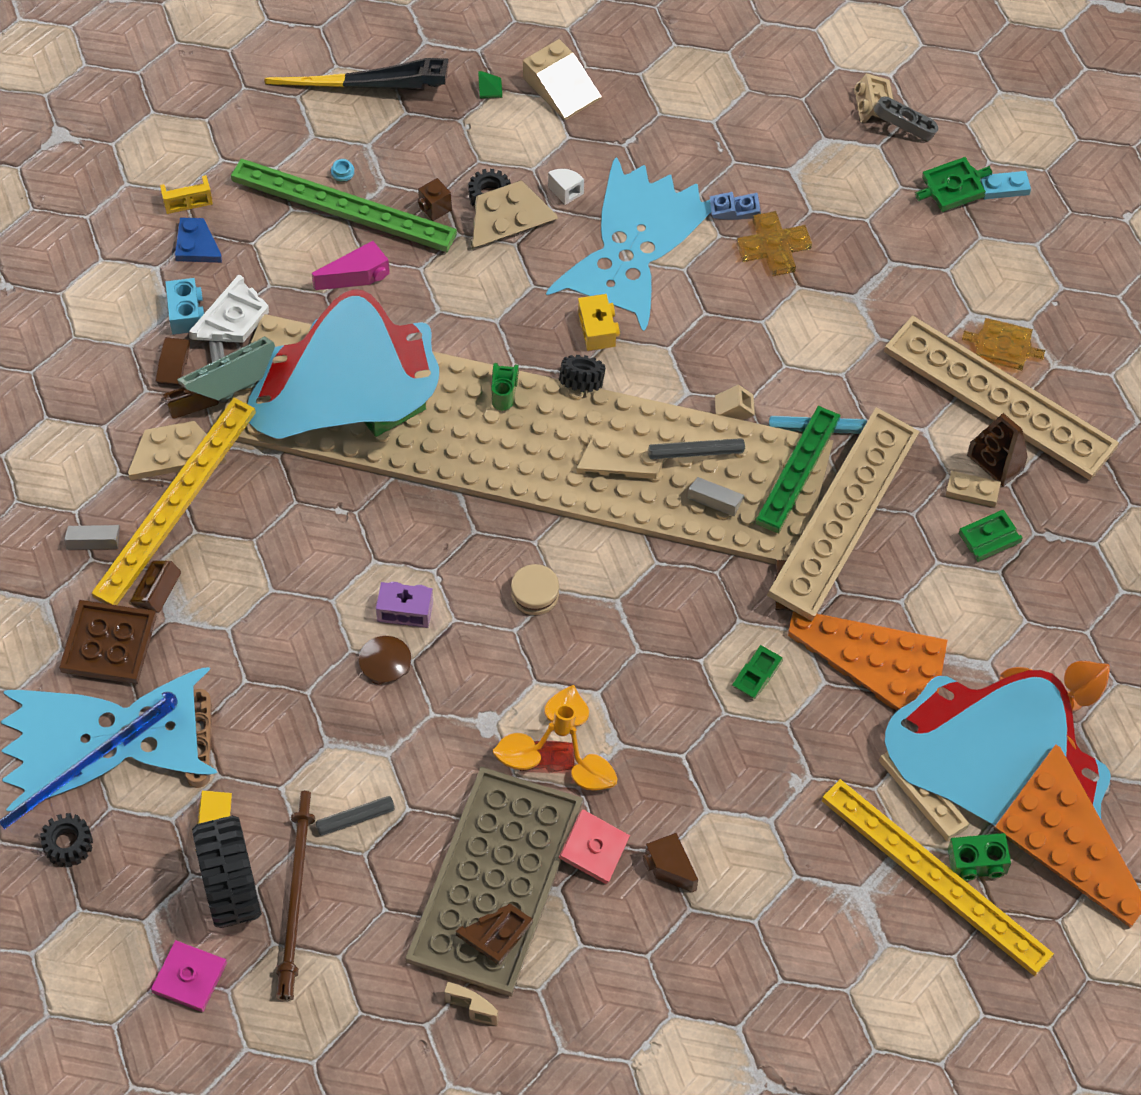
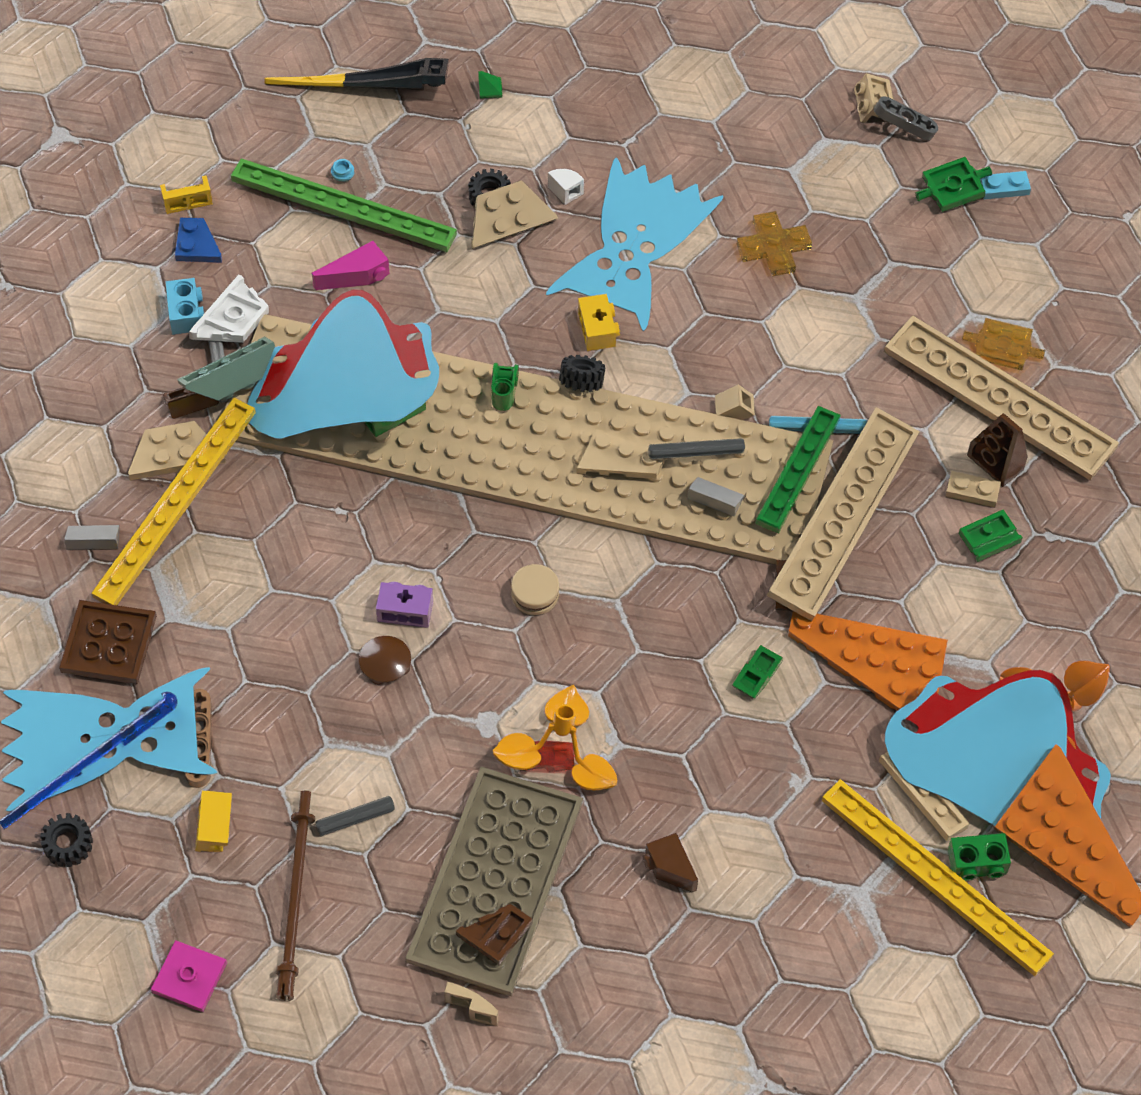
reddish brown slope [130,560,181,612] -> none
reddish brown slope [156,337,190,386] -> none
black tyre [192,815,262,928] -> none
reddish brown brick [417,178,452,221] -> none
slope [523,39,601,120] -> none
coral plate [559,810,630,884] -> none
medium blue slope [710,192,762,220] -> none

